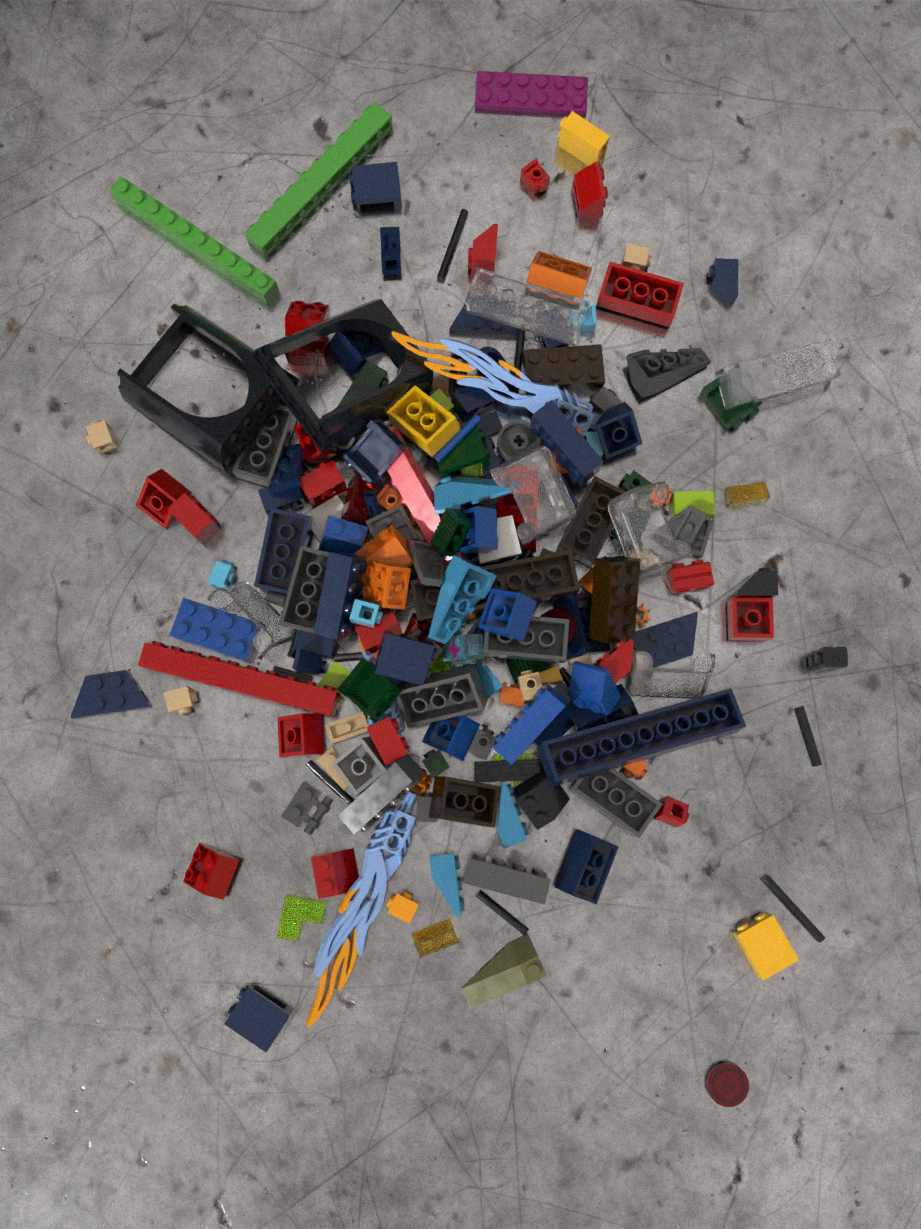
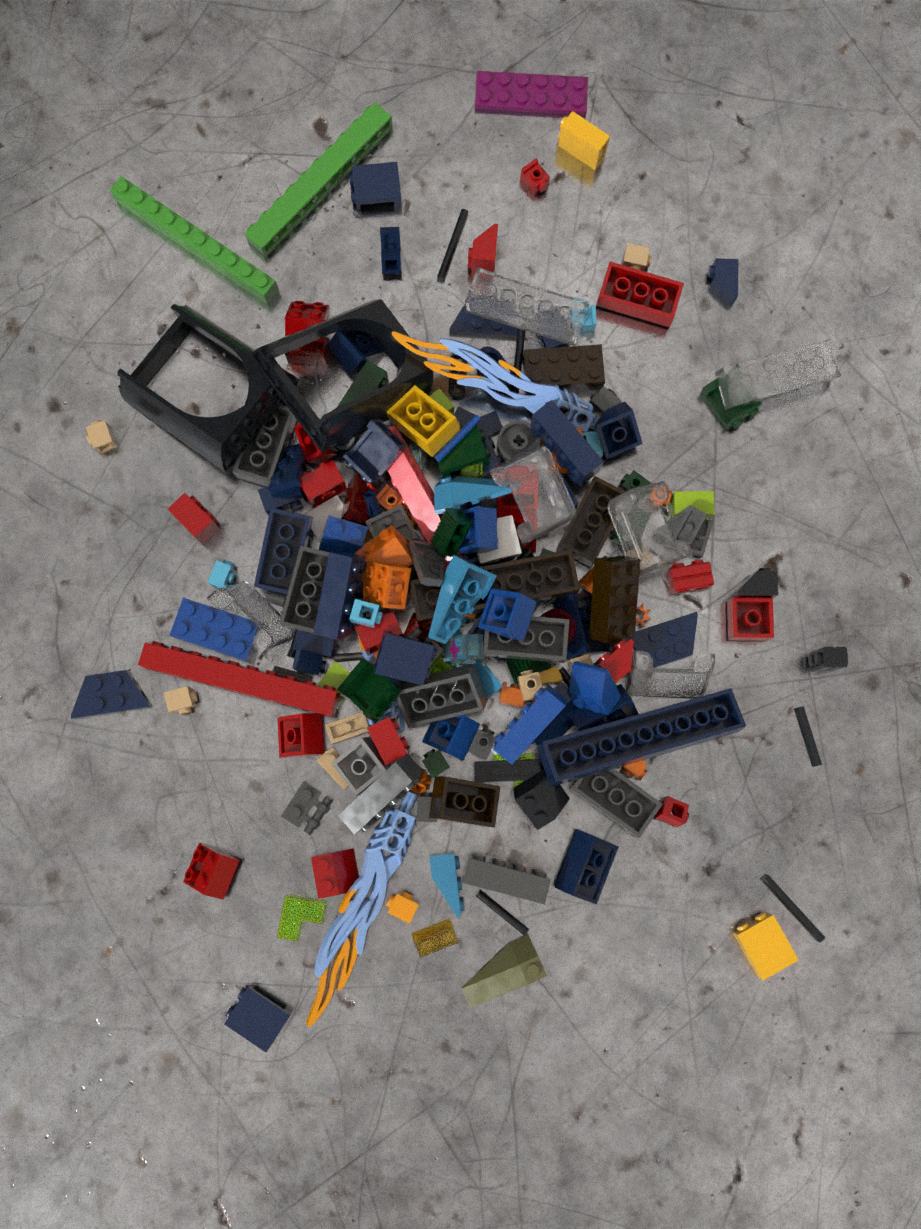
red slope [136,469,192,529] -> none
black bar [305,760,354,806] -> none
dark blue brick [451,386,496,421] -> none
dark azure slope [496,781,529,849] -> none
orange slope [526,251,592,302] -> none
red slope [572,161,608,219] -> none
dark grey wedge [626,348,711,398] -> none
dark red tile [706,1062,749,1107] -> none
clear yellow slope [726,482,771,507] -> none

